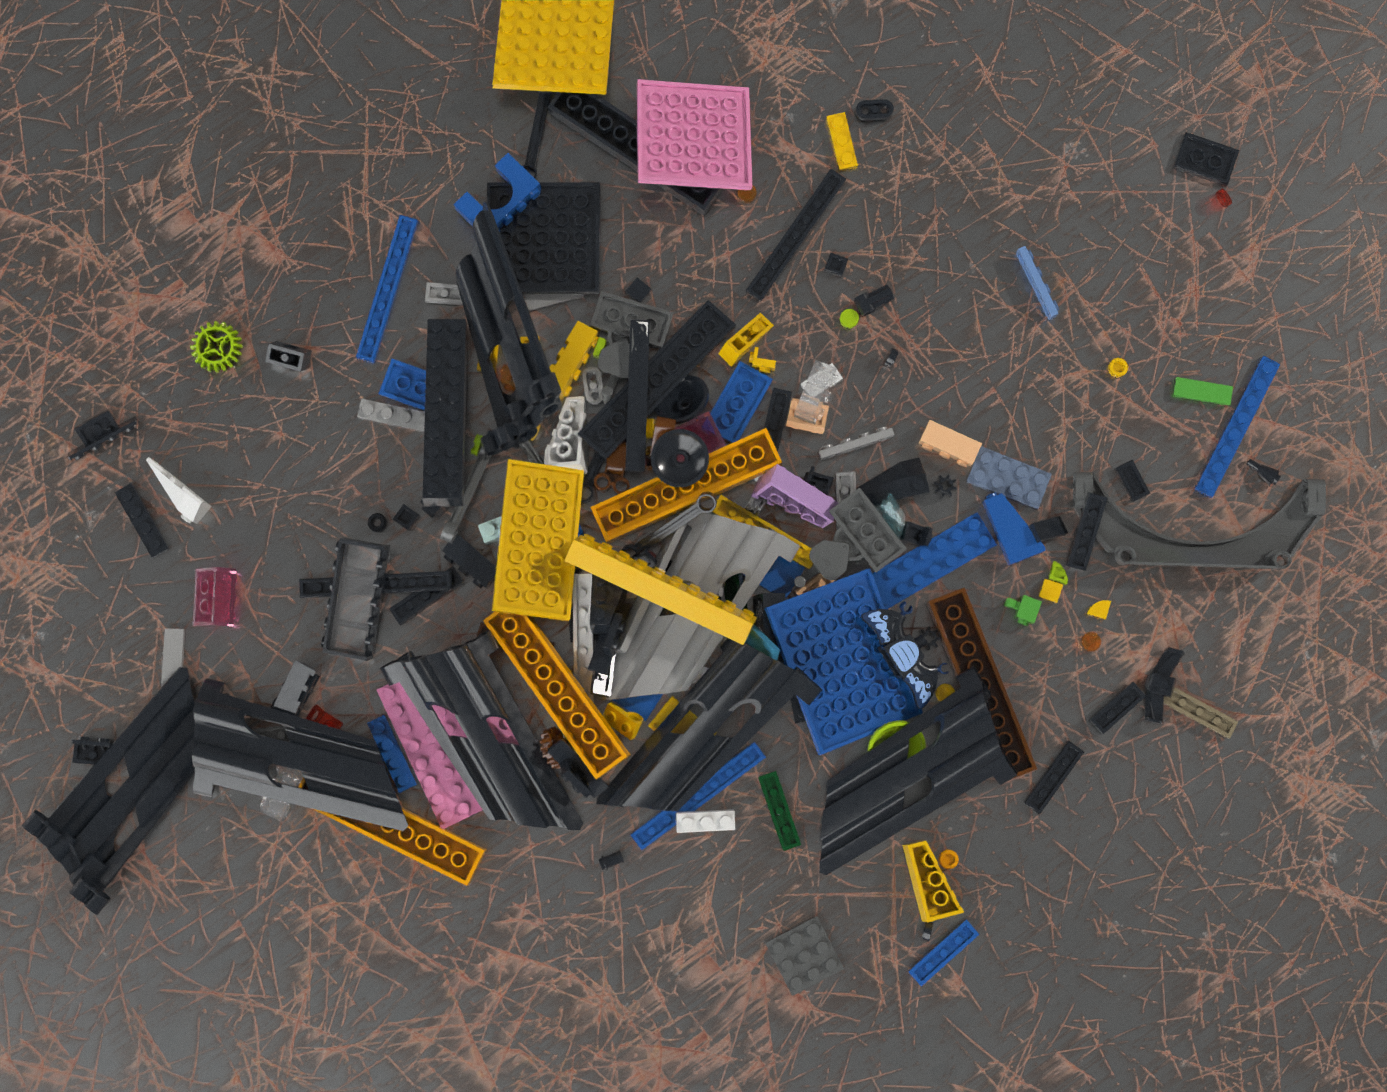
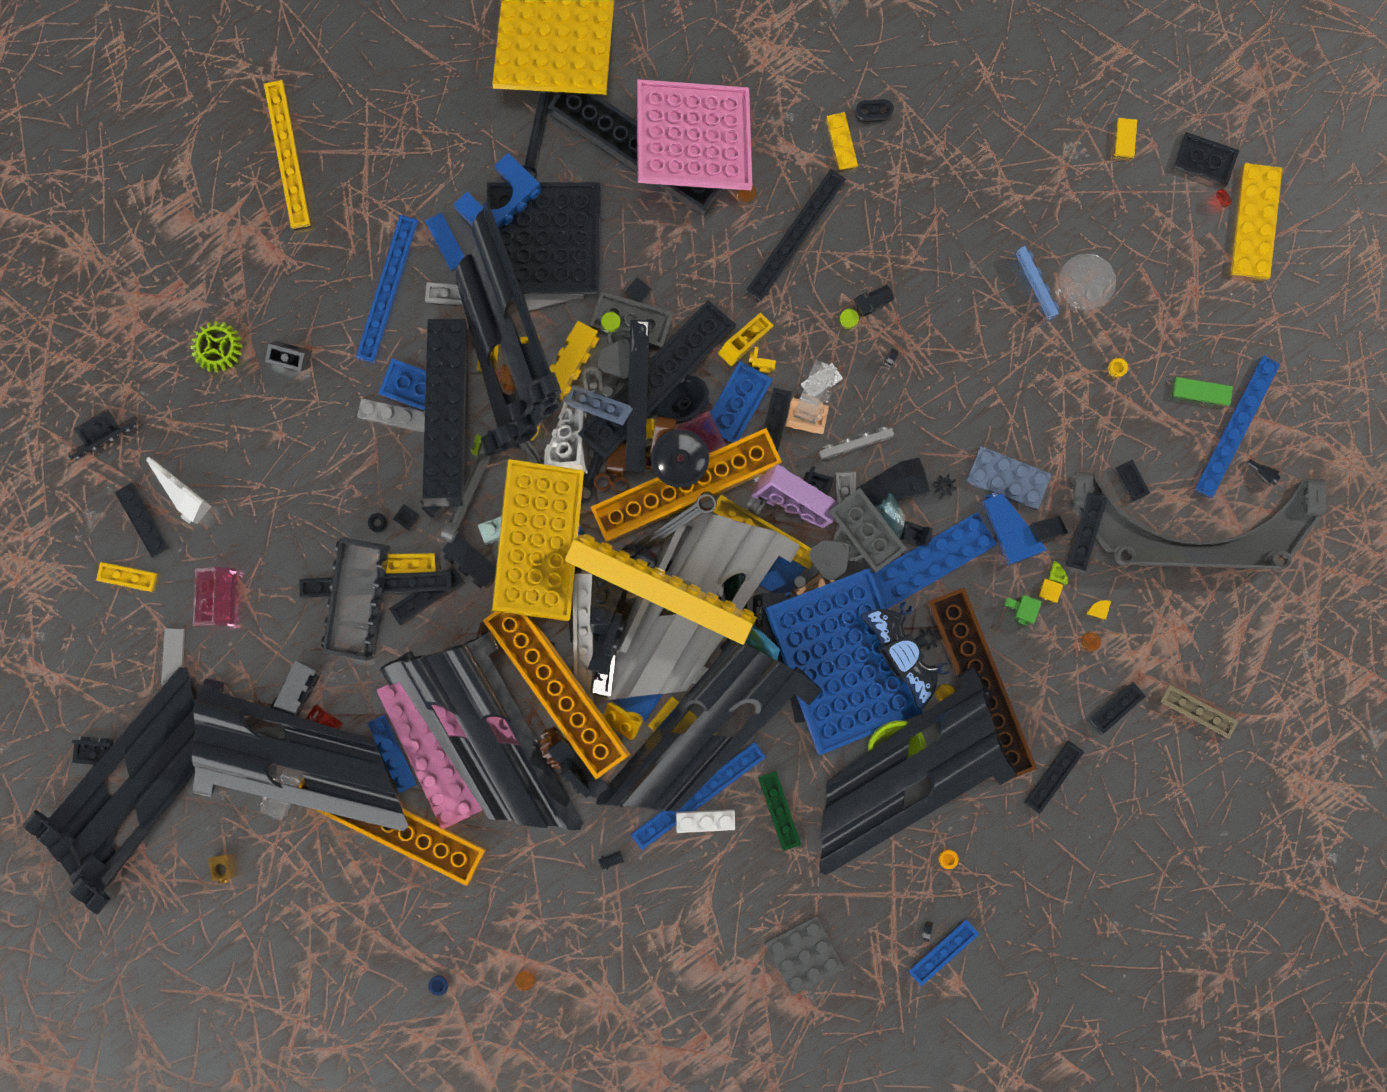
lime tile [593,337,607,359] -> none
black tile [824,253,848,278] -> none
yellow wedge [902,840,964,922] -> none
light nougat brick [919,420,982,467] -> none
black plate [1144,647,1185,726] -> none
none -> yellow tile [96,562,158,592]
none -> pearl gold brick [208,854,235,884]
none -> yellow plate [264,80,311,229]
none -> yellow plate [377,553,436,574]
none -> blue tile [425,212,465,271]
none -> dark blue tile [428,975,449,996]
none -> clear orange tile [515,971,535,991]
none -> sand blue plate [563,385,633,425]
none -> lime tile [601,312,620,332]
none -> clear tile [1058,254,1116,311]
none -> yellow tile [1114,118,1137,158]
none -> yellow plate [1231,163,1282,279]

